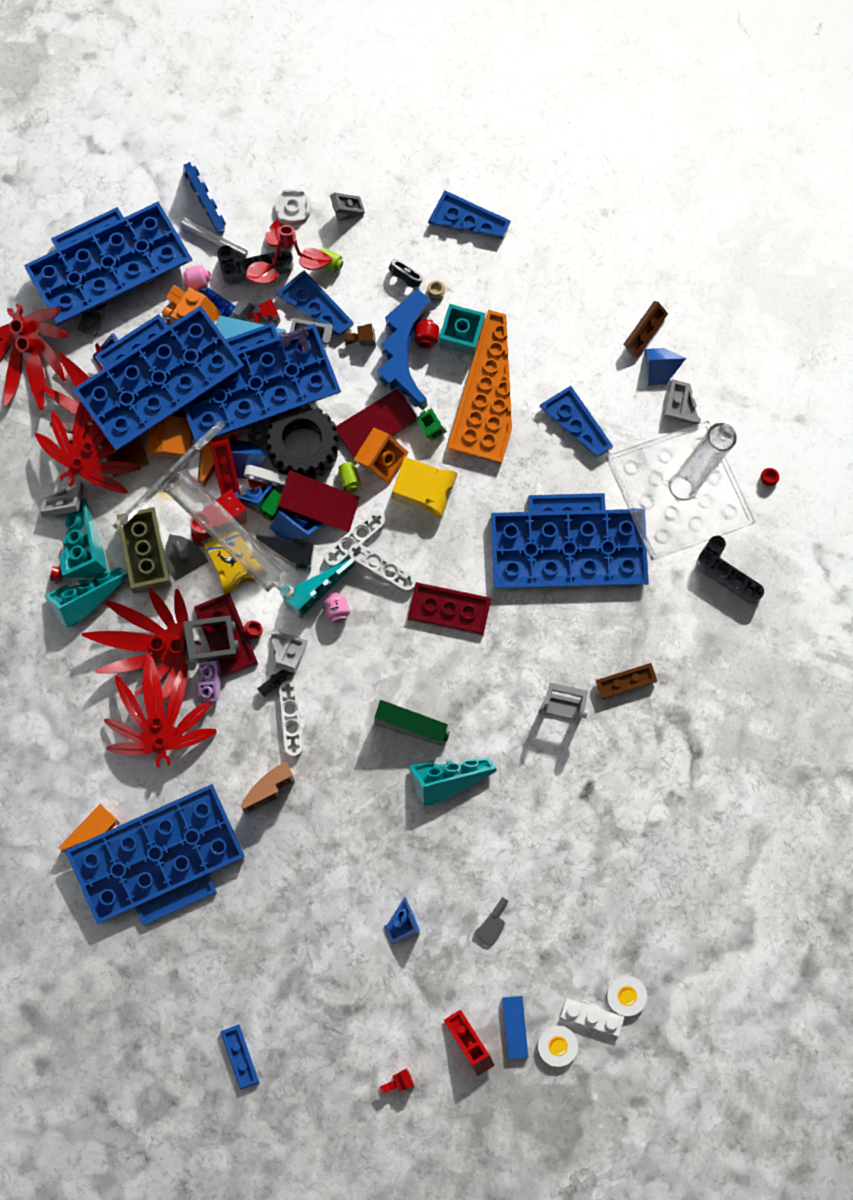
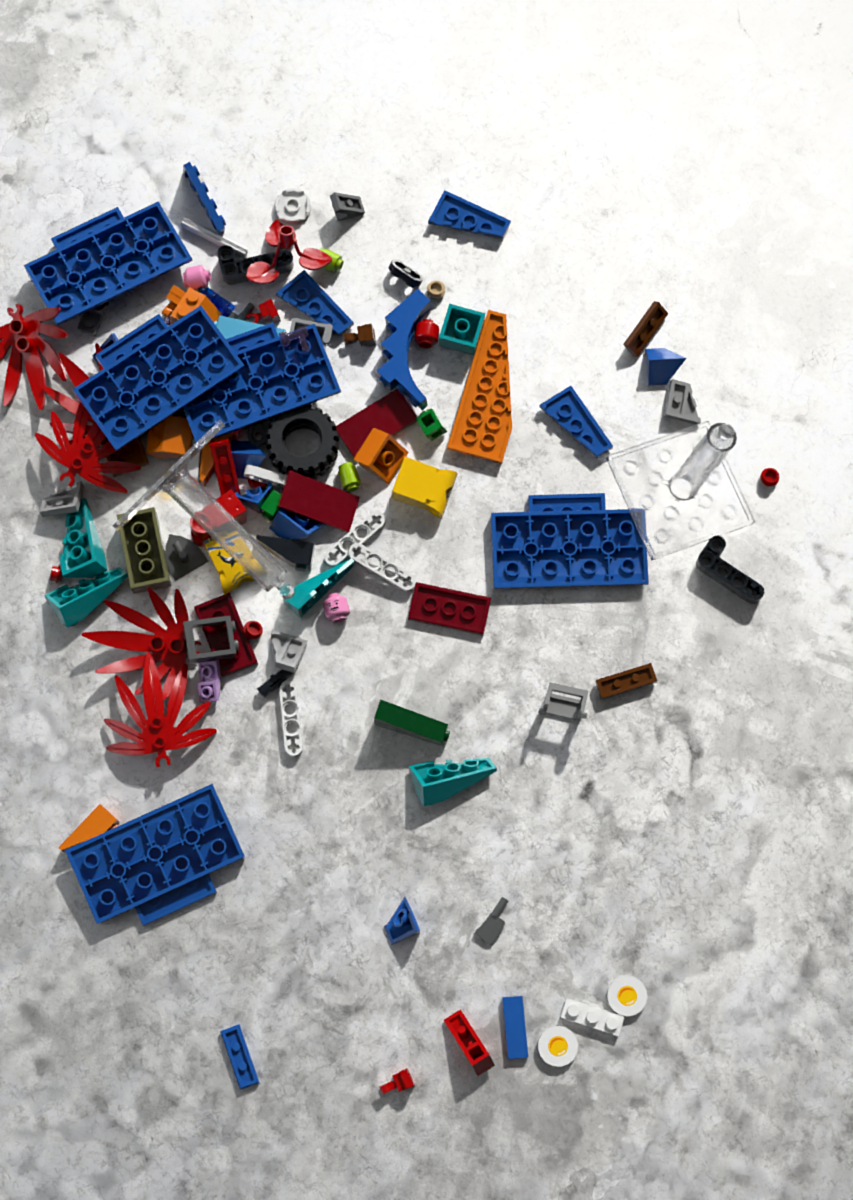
nougat slope [241,761,295,815] -> none

